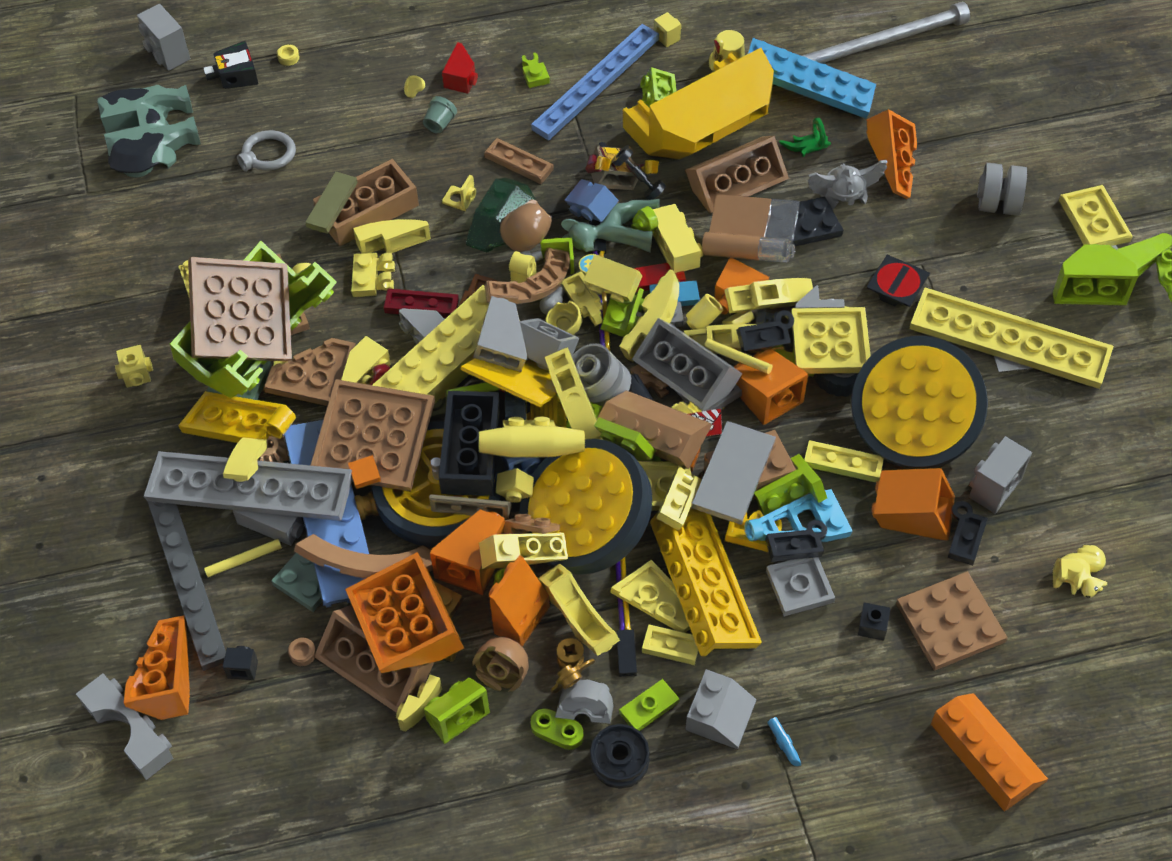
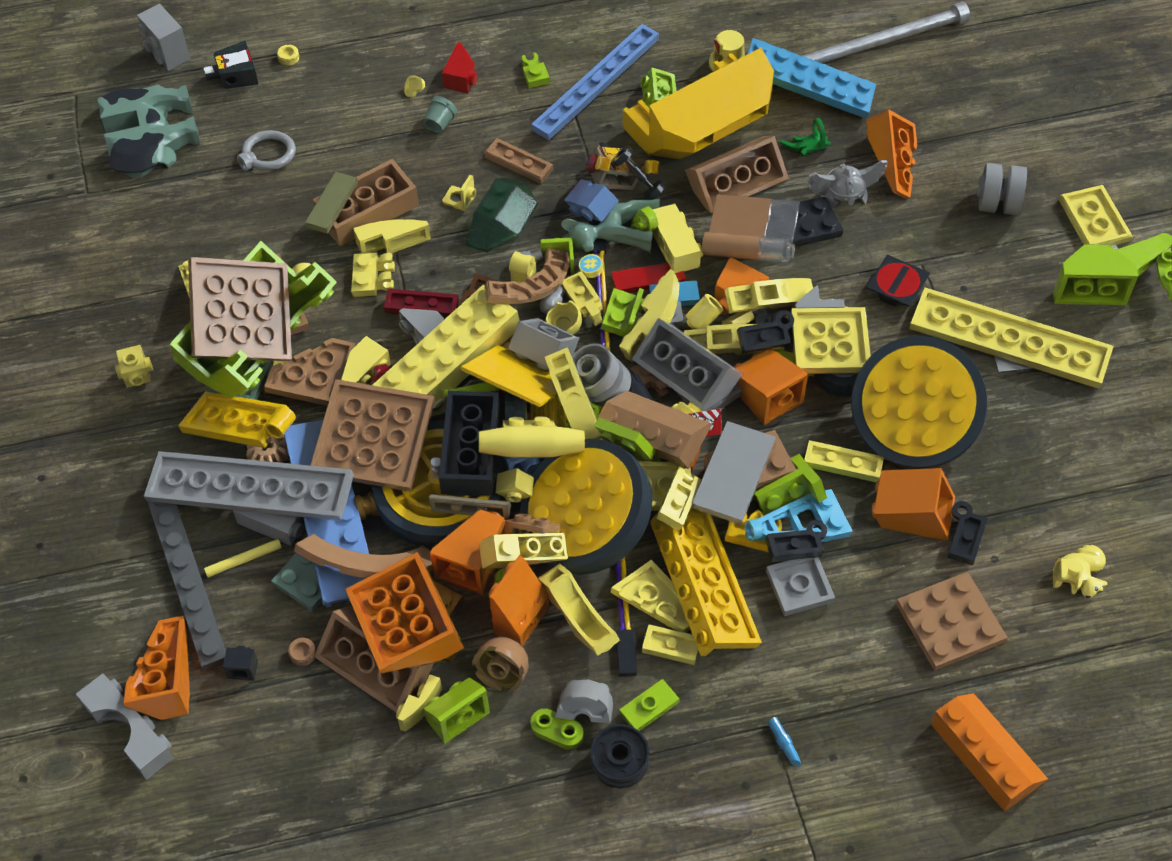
light yellow slope [223,438,267,482] -> none
orange tile [348,455,381,489] -> none
light grey slope [473,296,527,372] -> none
medium nougat piece [500,199,552,252] -> none
pearl gold plate [550,659,596,693] -> none
pearl gold wheel [557,638,584,669] -> none
light yellow brick [583,254,642,303] -> none
light yellow plate [654,12,681,47] -> none
light grey slope [686,669,756,749] -> none
light yellow bar [705,339,773,374] -> none
black plate [857,603,890,641] -> none
light grey brick [969,436,1032,514] -> none

